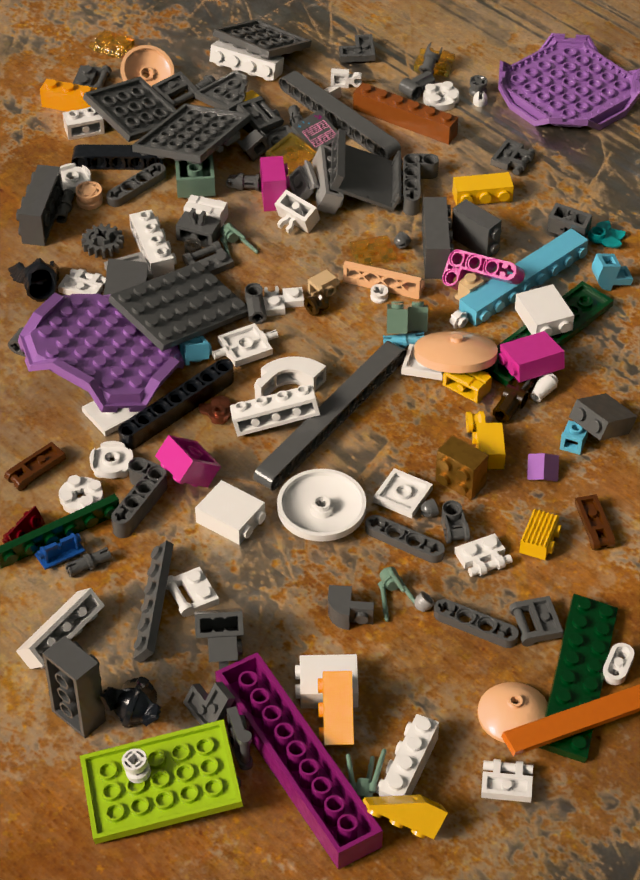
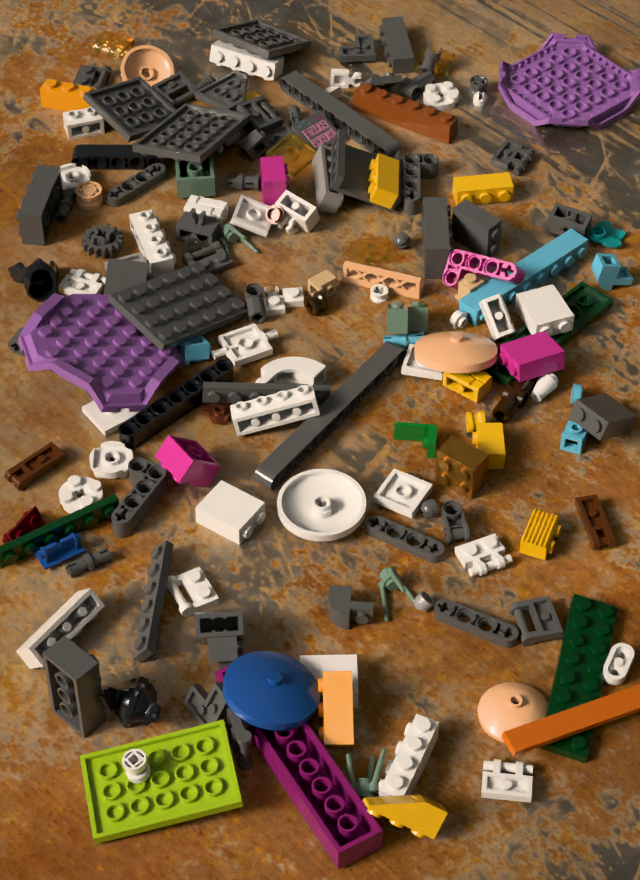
light grey plate [289,160,320,200] -> none
medium lavender panel [527,453,559,481] -> none
none -> dark grey plate [202,382,331,405]
none -> blue dish [222,651,320,731]
none -> white plate [230,195,271,237]
none -> plate [265,205,285,224]
none -> dark grey plate [360,72,402,89]
none -> yellow brick [368,153,399,209]
none -> dark grey brick [379,17,414,74]
none -> green bracket [394,422,437,458]
none -> white brick [479,293,516,341]
none -> medium azure tile [570,383,583,405]

